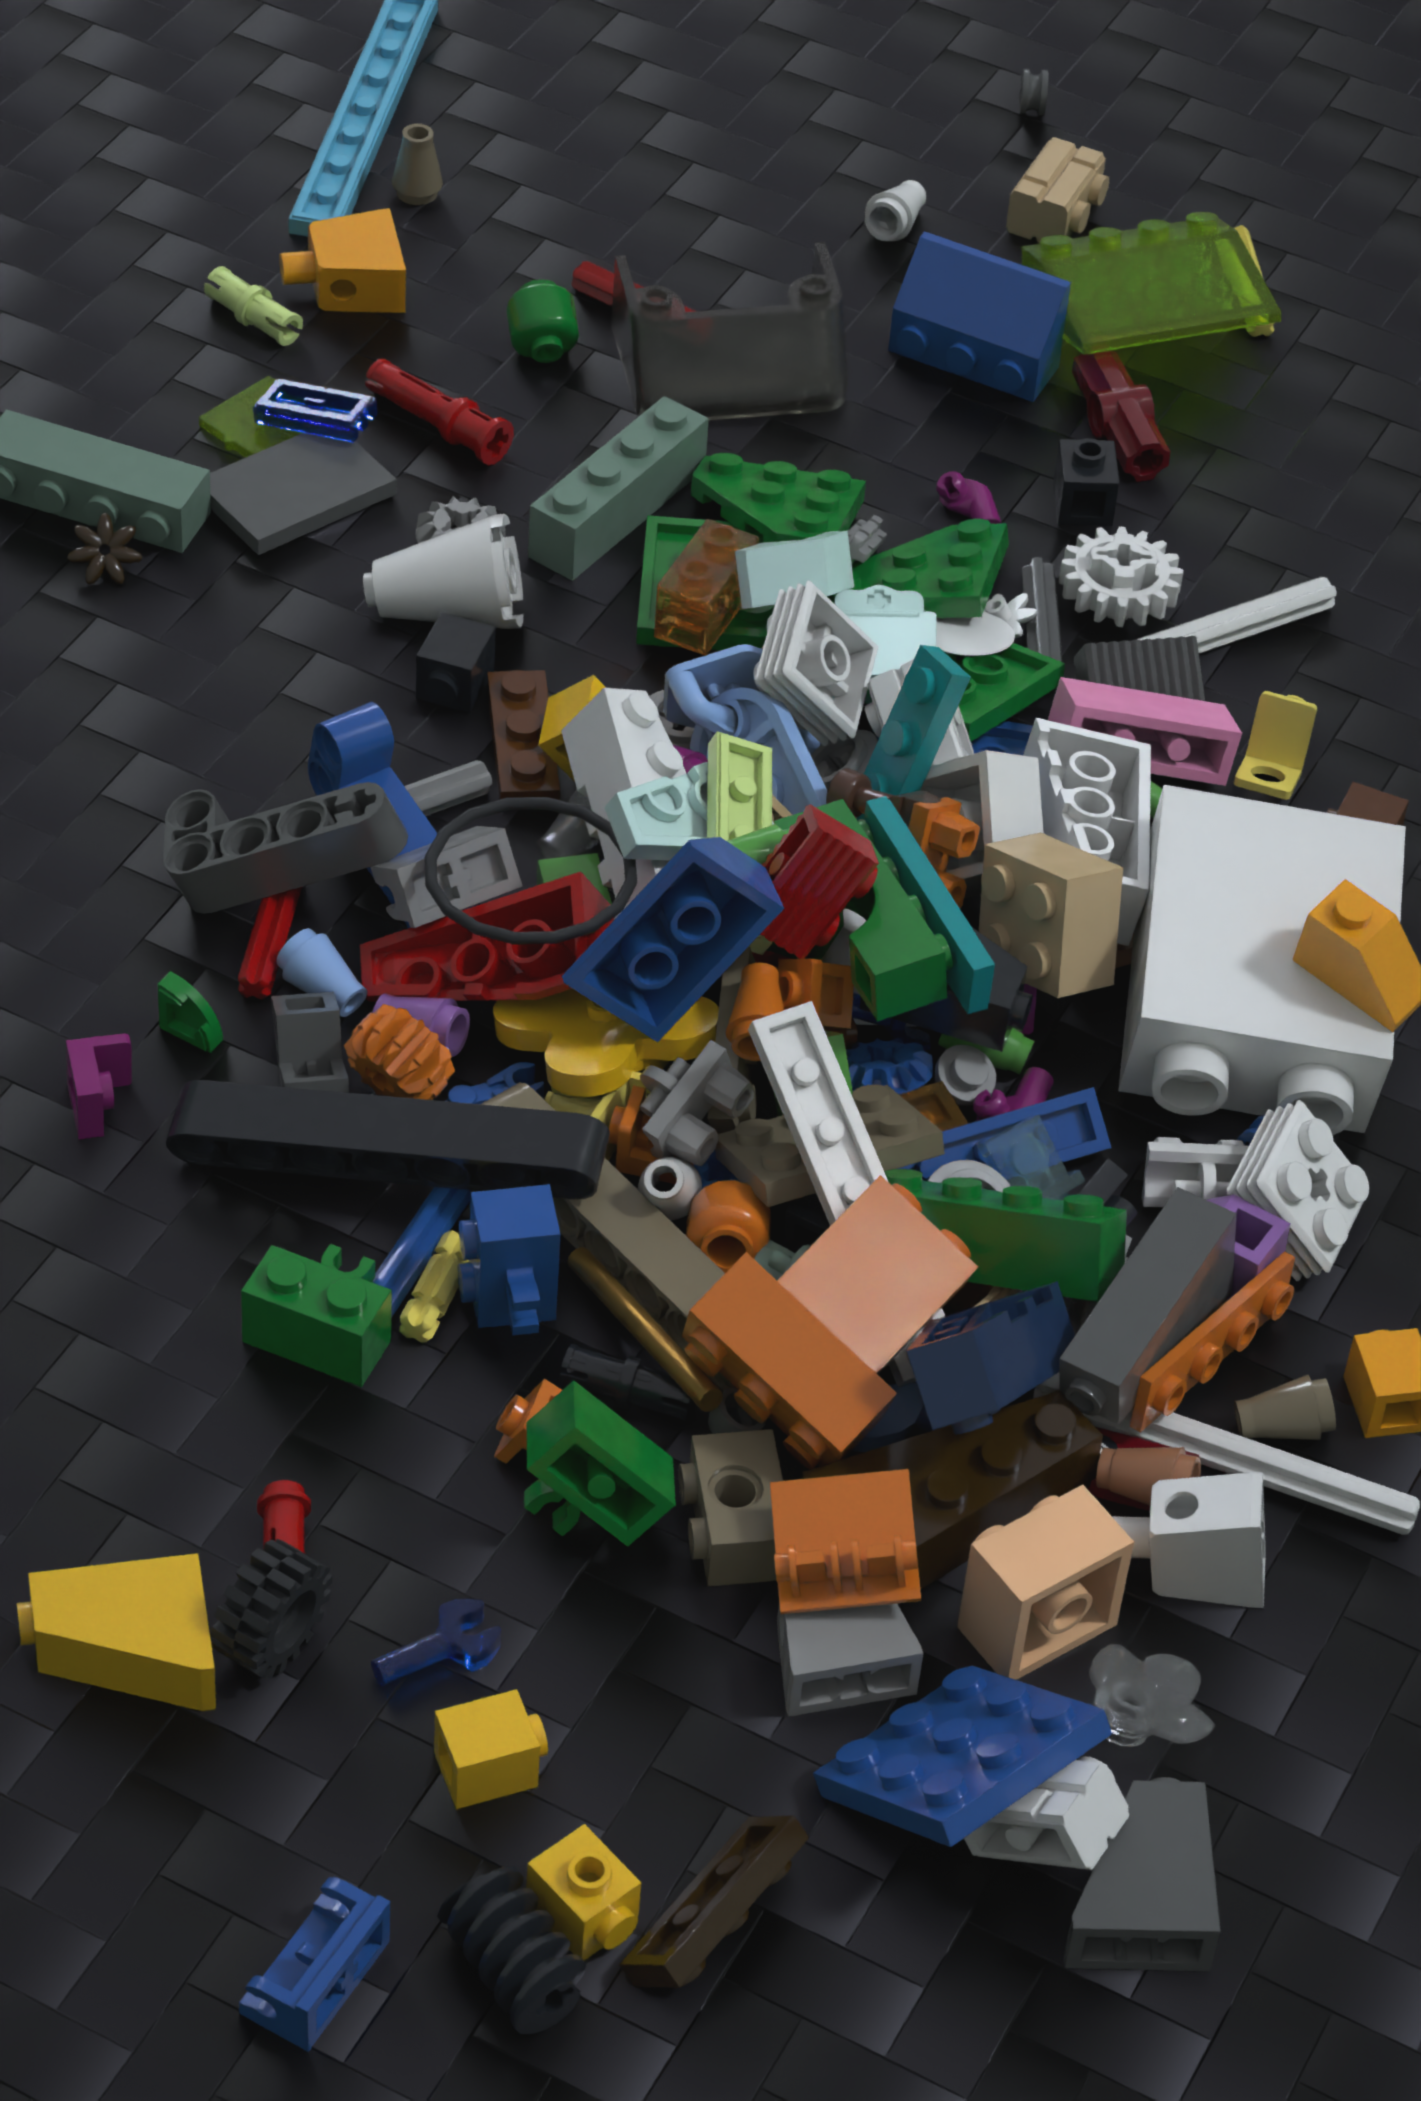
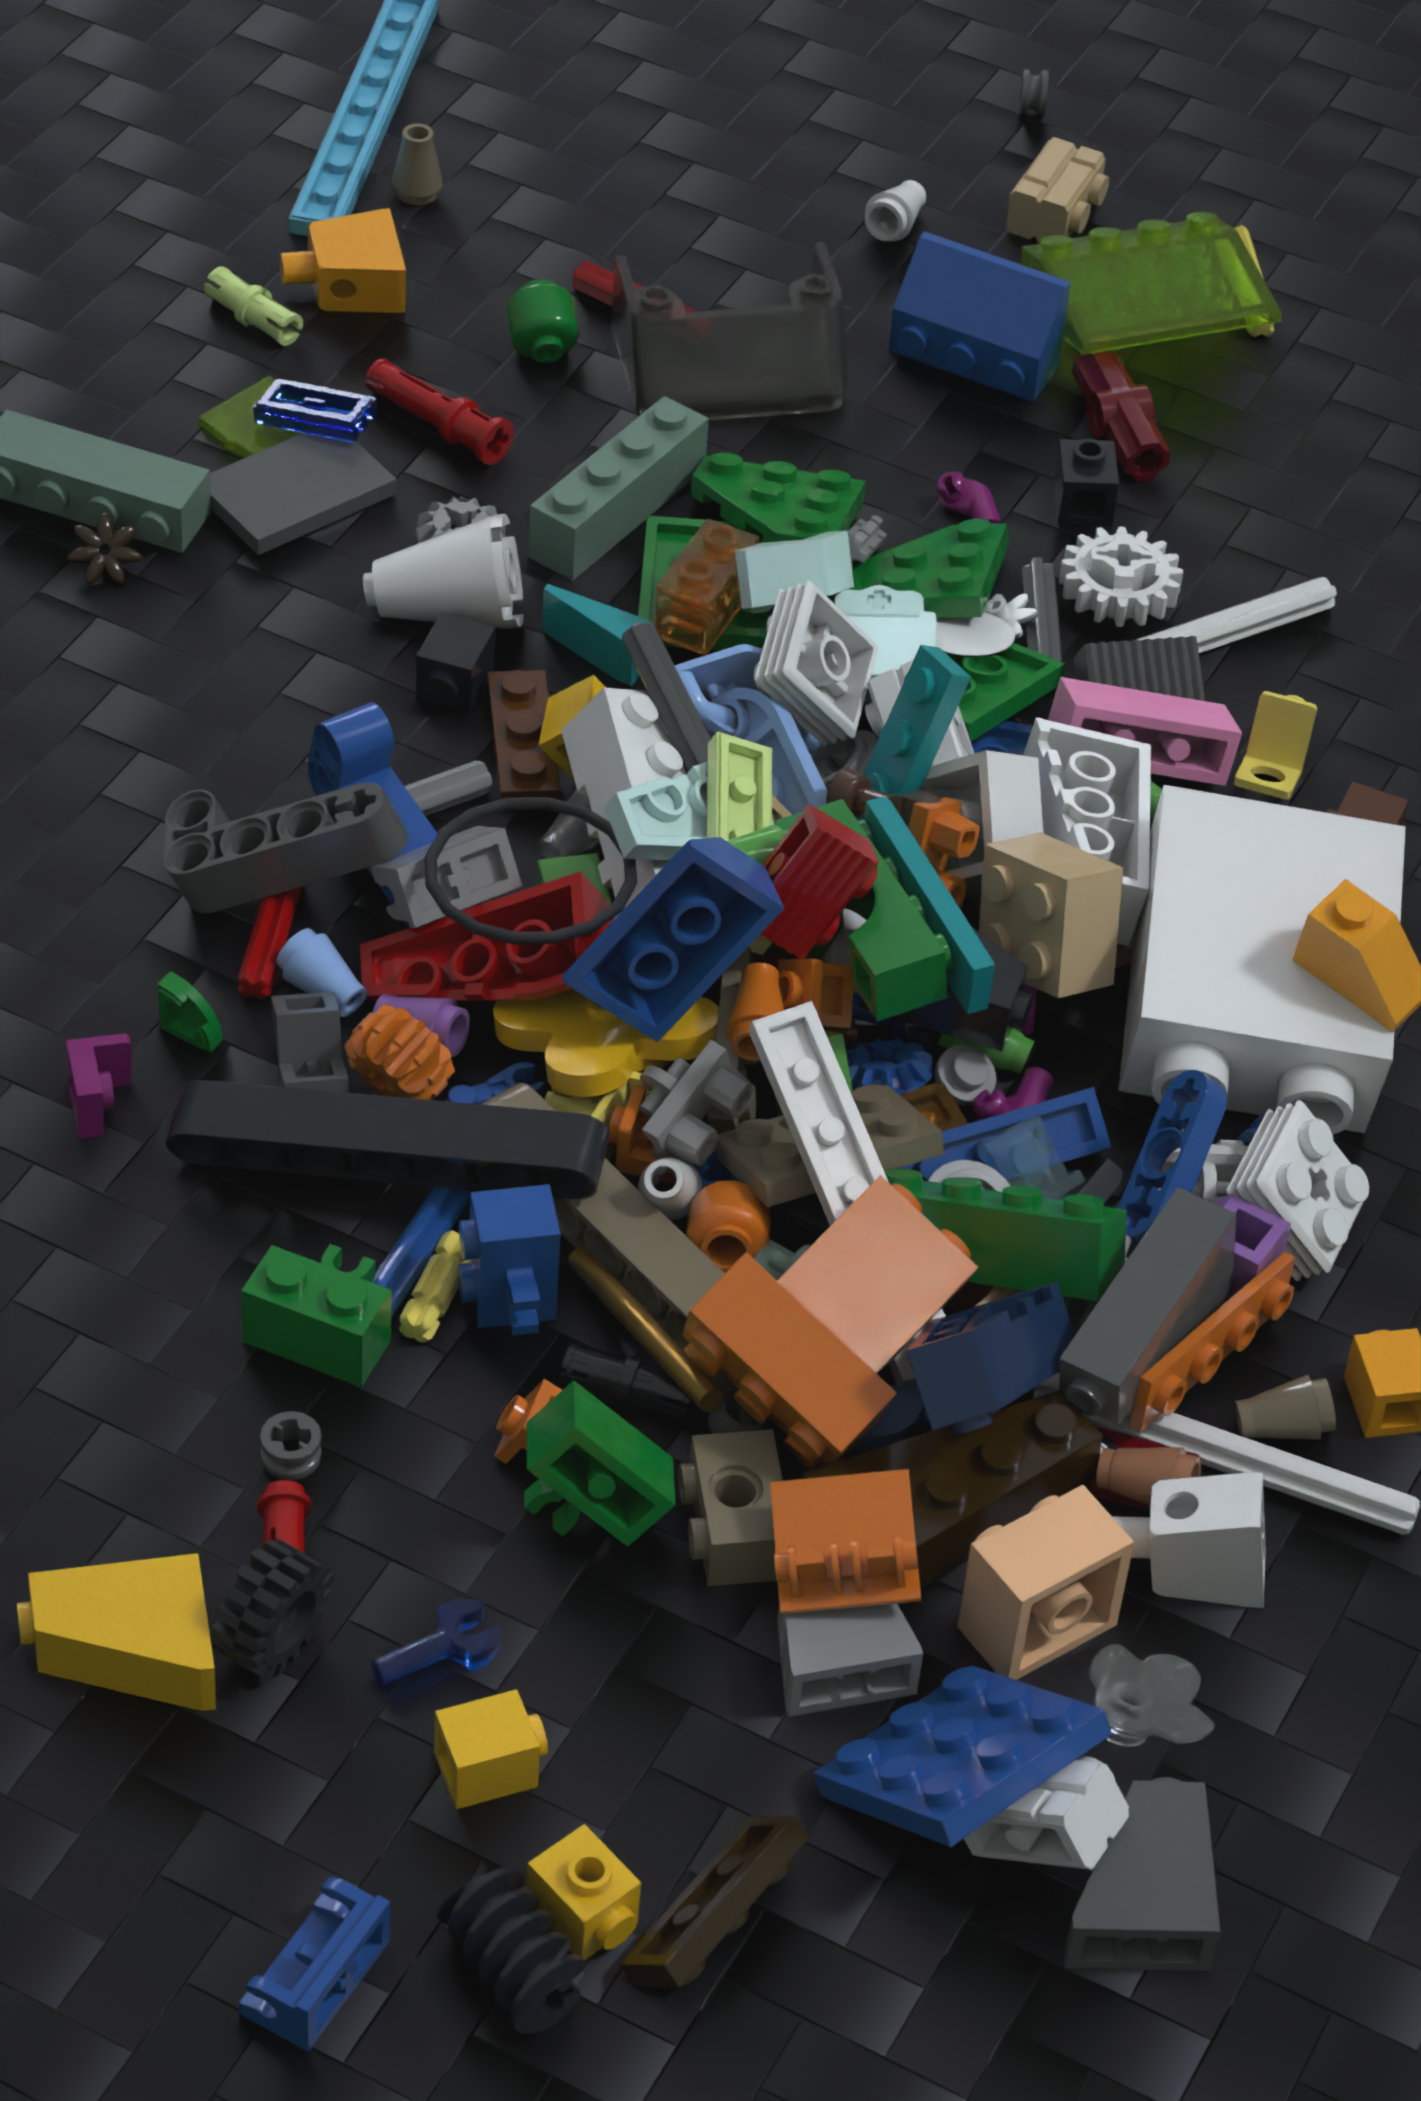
none -> dark grey bush [260,1411,322,1480]
none -> teal slope [542,584,651,686]
none -> dark grey axle [622,621,711,773]
none -> blue beam [1118,1070,1227,1246]

